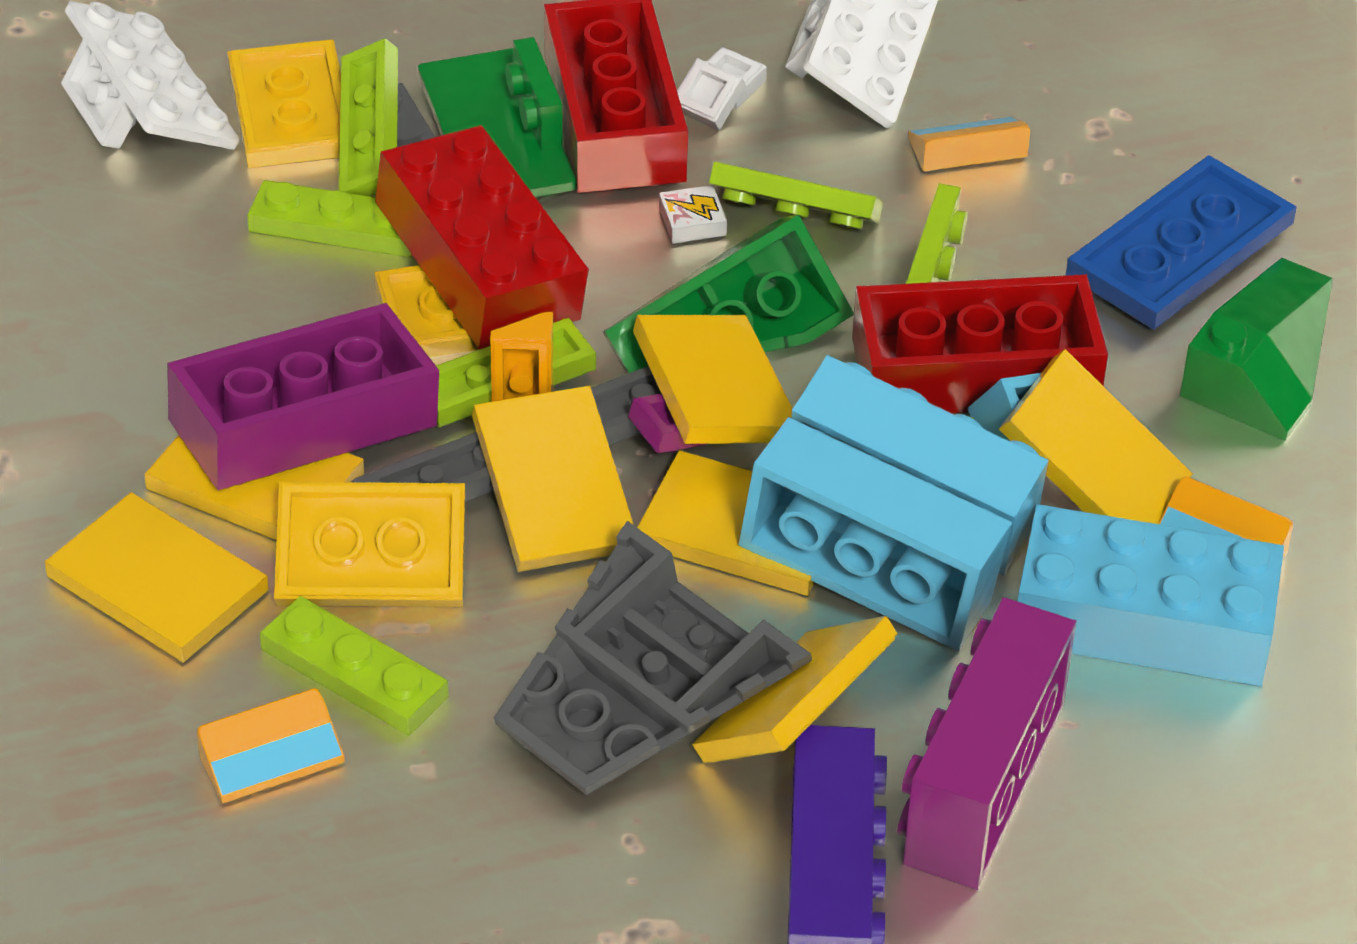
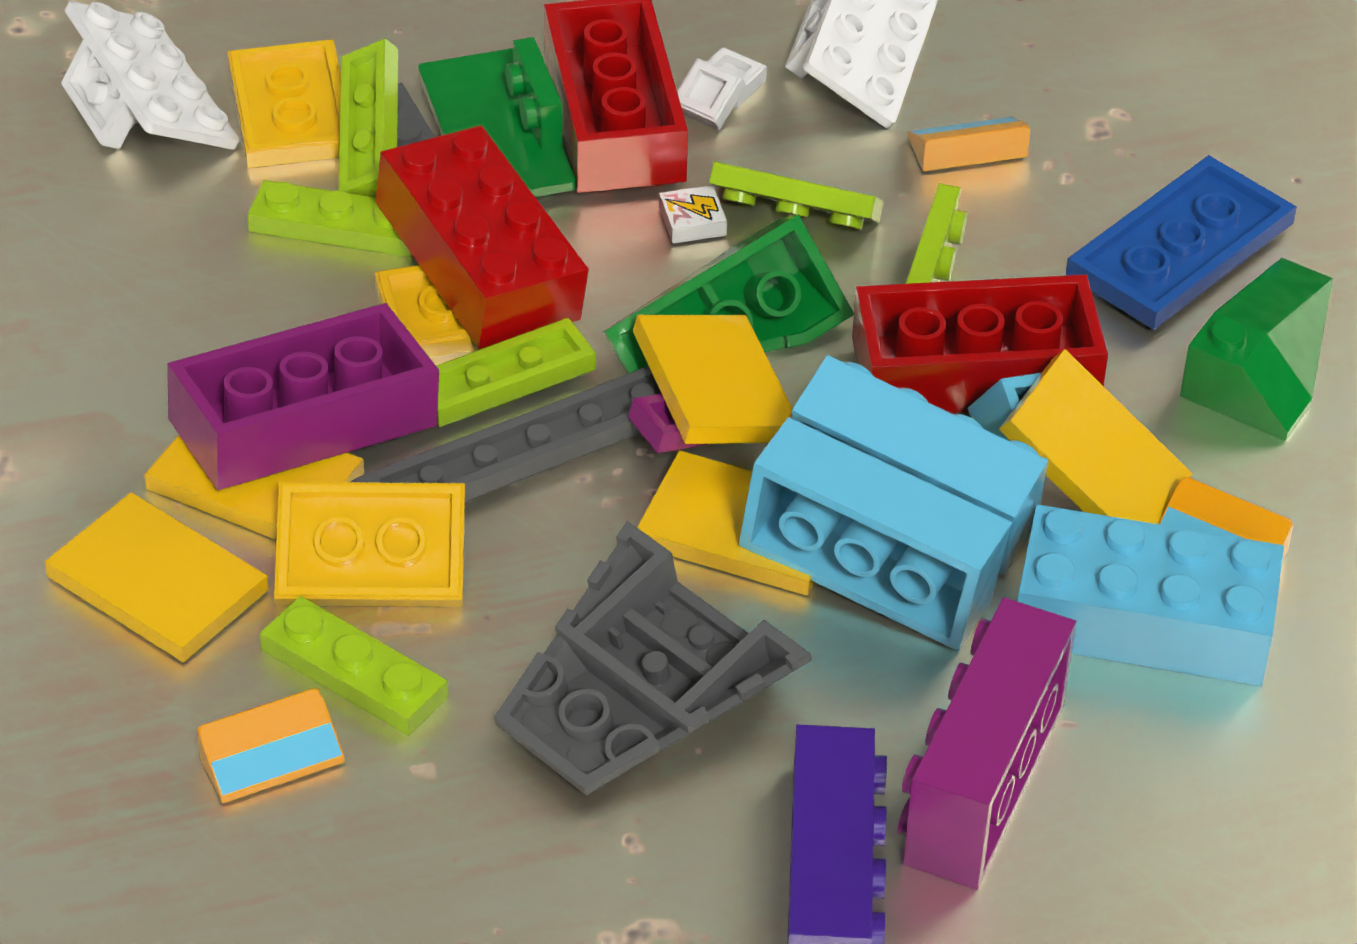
yellow tile [472,386,634,572] -> none
light orange slope [490,312,554,402] -> none
yellow tile [692,616,898,763] -> none

